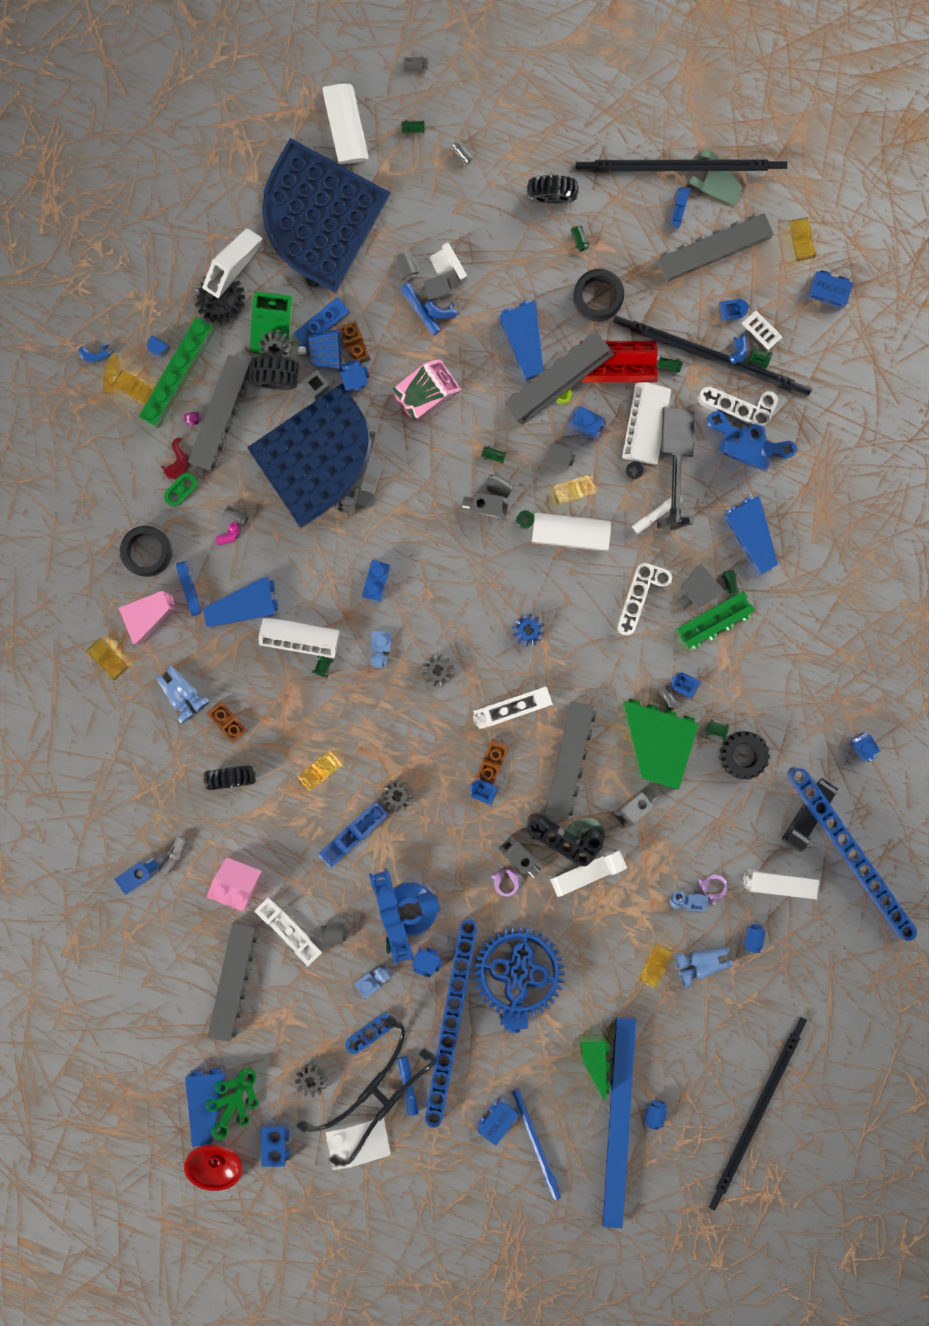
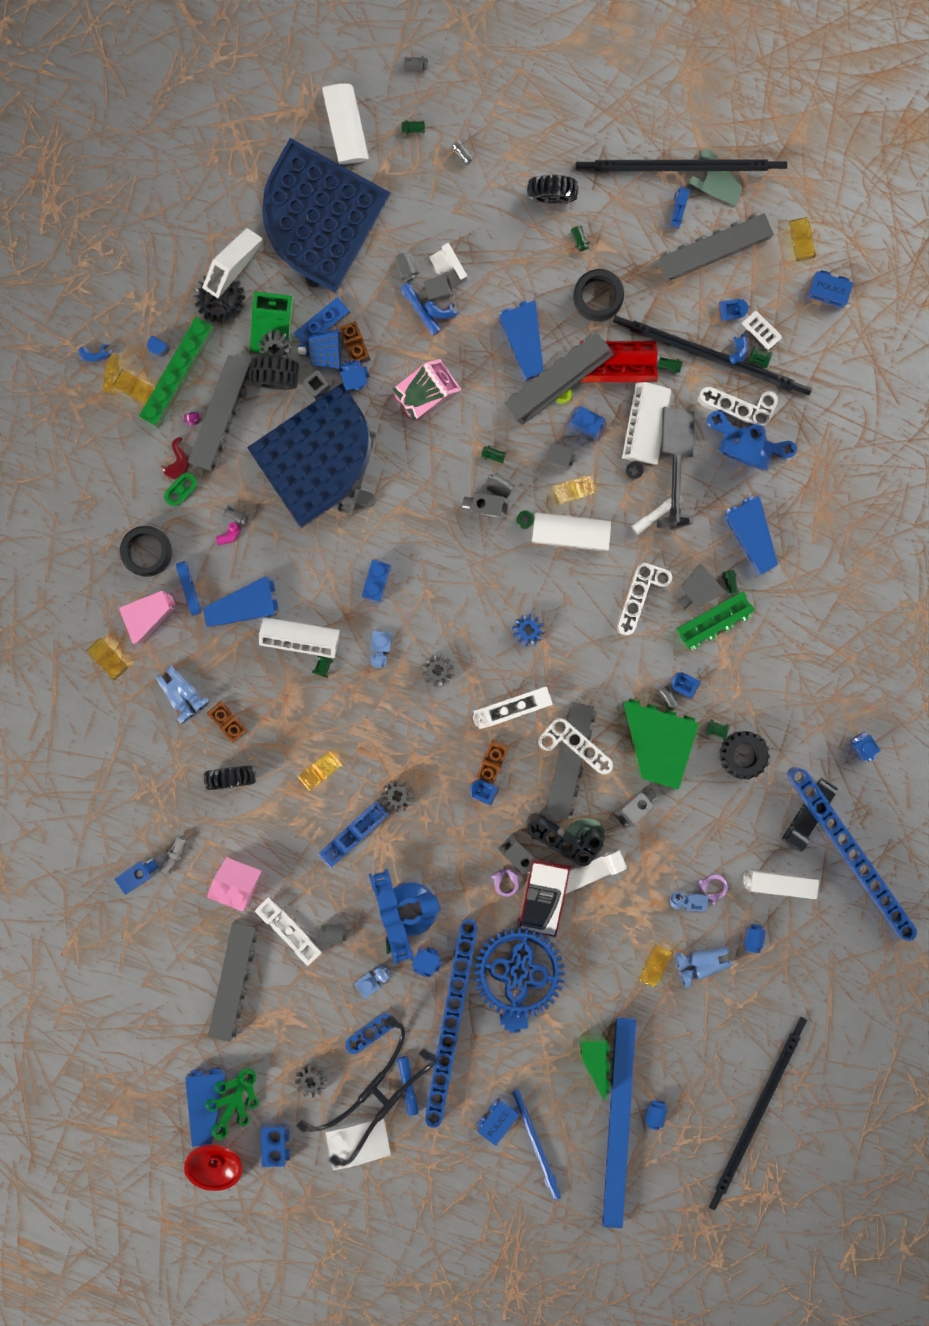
none -> slope [519,859,571,937]
none -> white beam [538,718,613,774]

